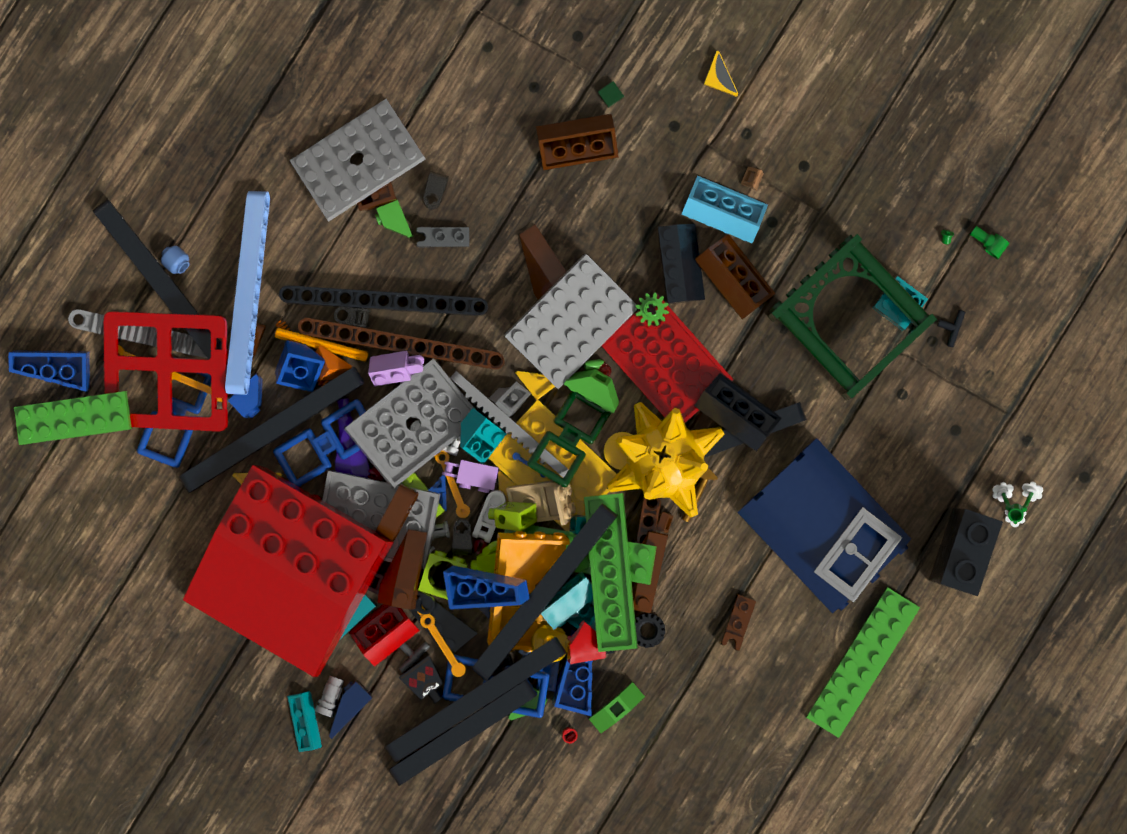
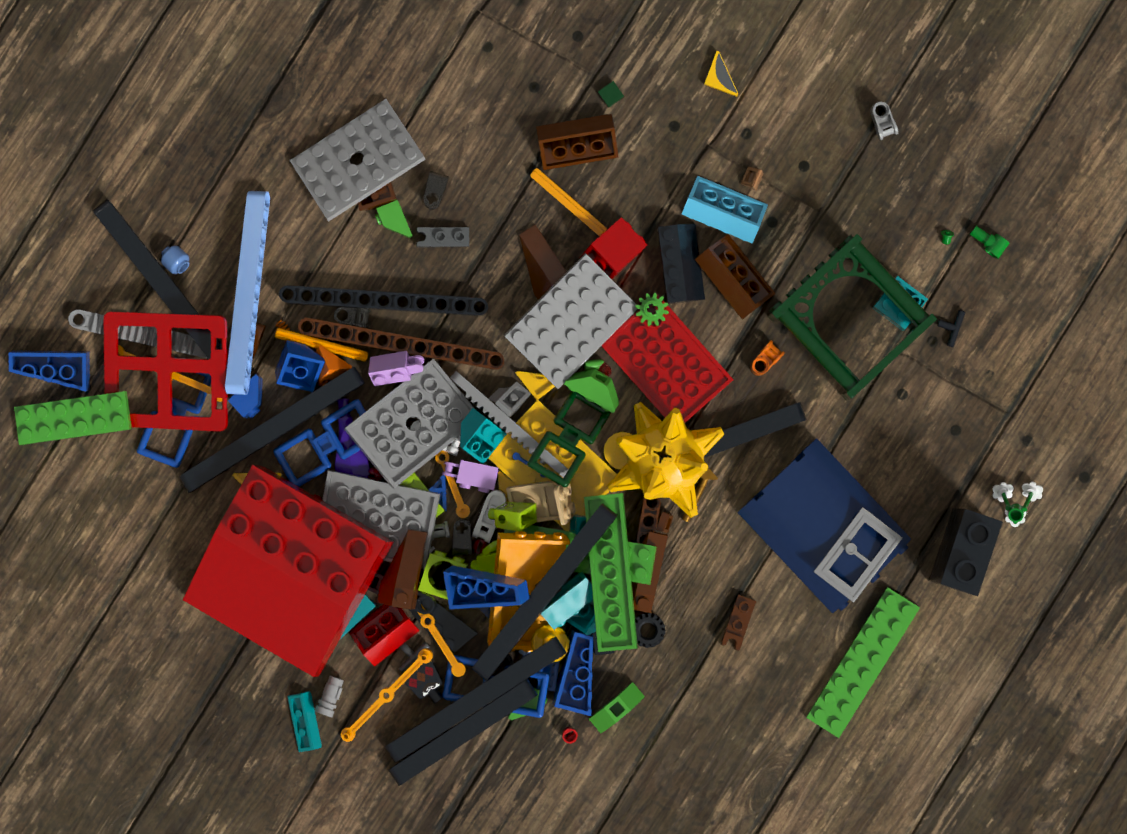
dark blue slope [329,680,374,739] -> none
reddish brown beam [376,484,419,542] -> none
red slope [567,620,606,664] -> none
black slope [694,373,782,452] -> none
none -> light orange piece [341,648,433,742]
none -> light orange axle [530,168,607,236]
none -> red slope [580,217,647,279]
none -> orange piece [750,340,785,376]
none -> light grey piece [870,102,898,140]

